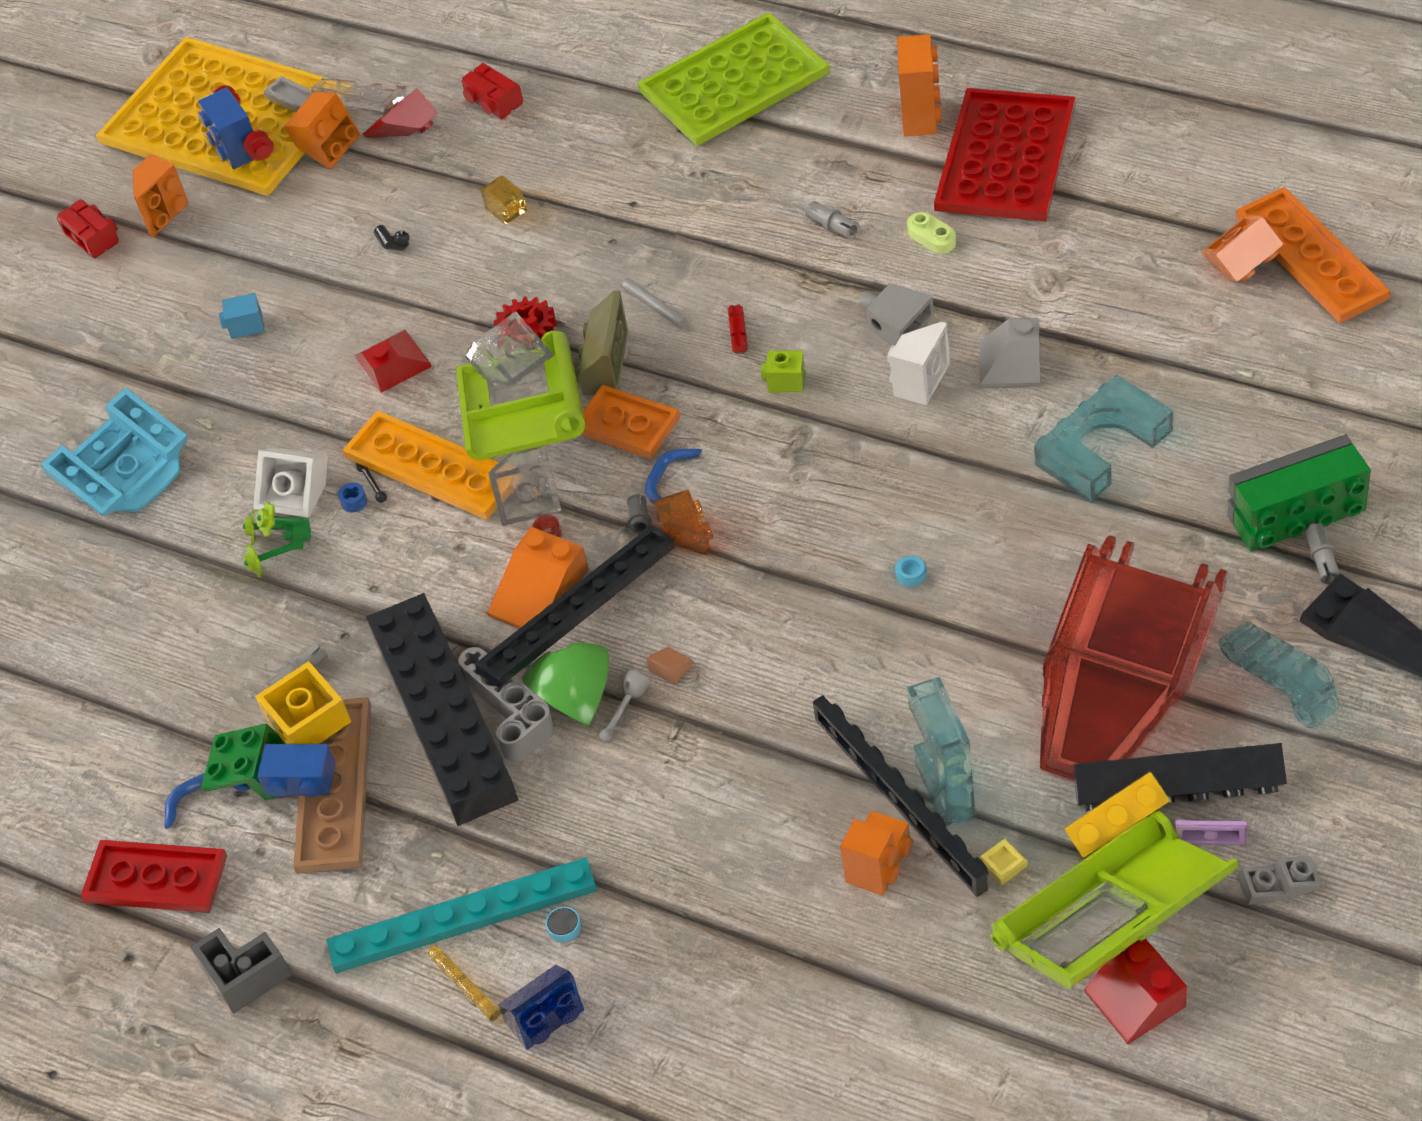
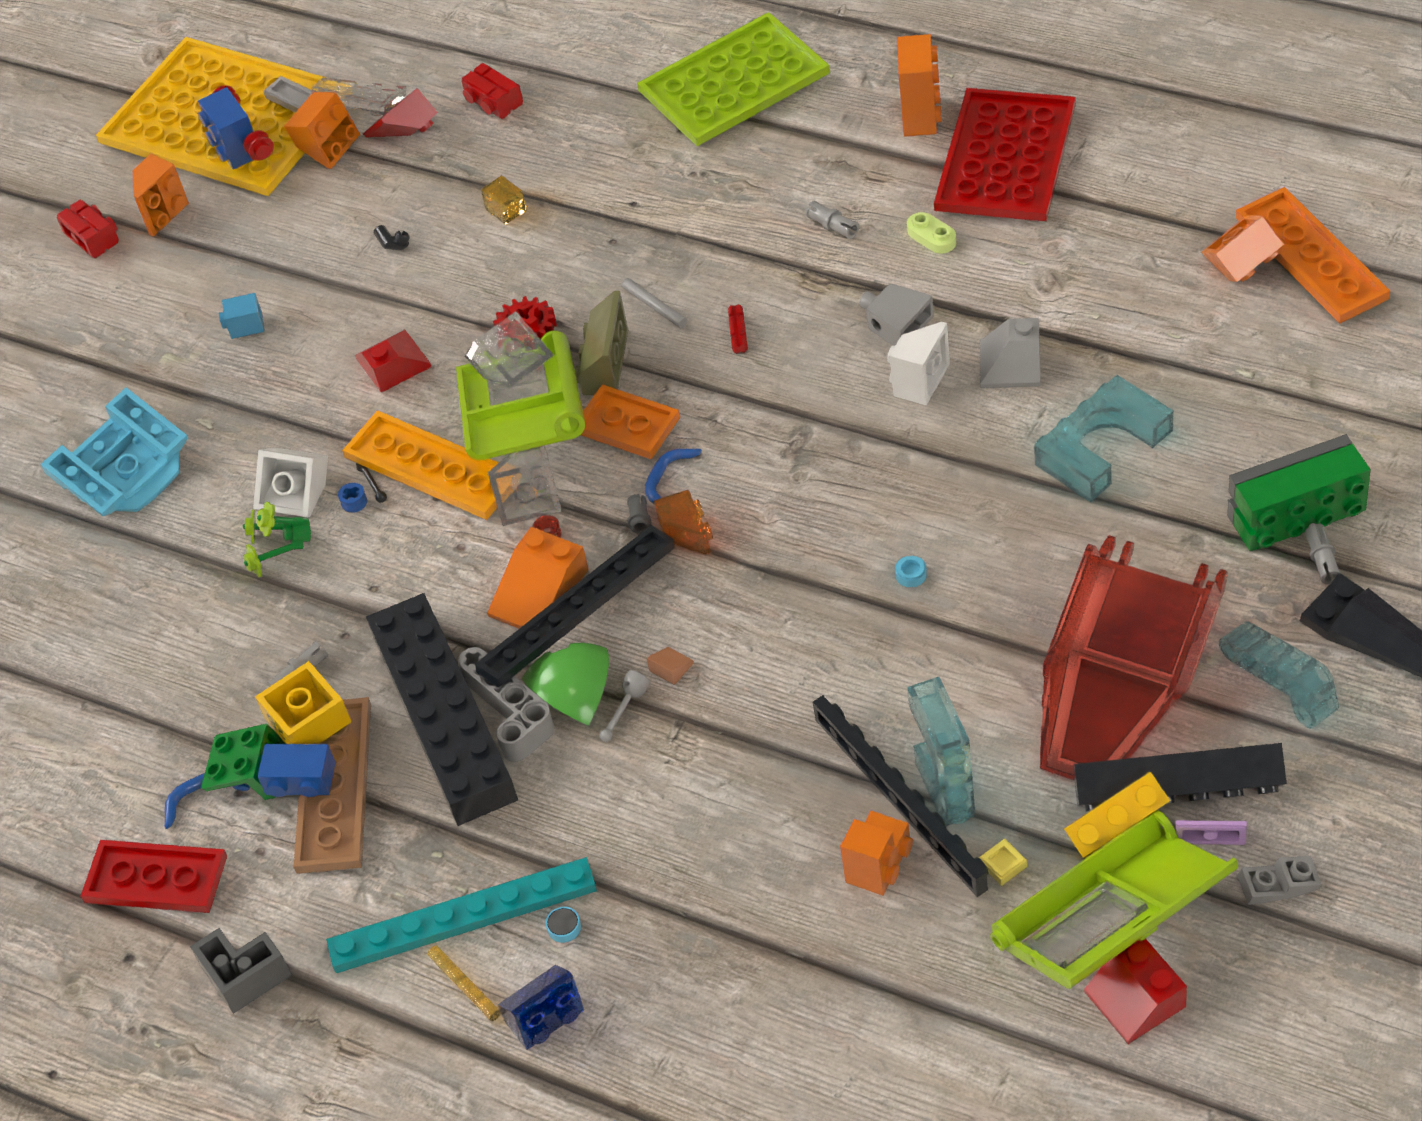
lime brick [761,350,806,393] -> none

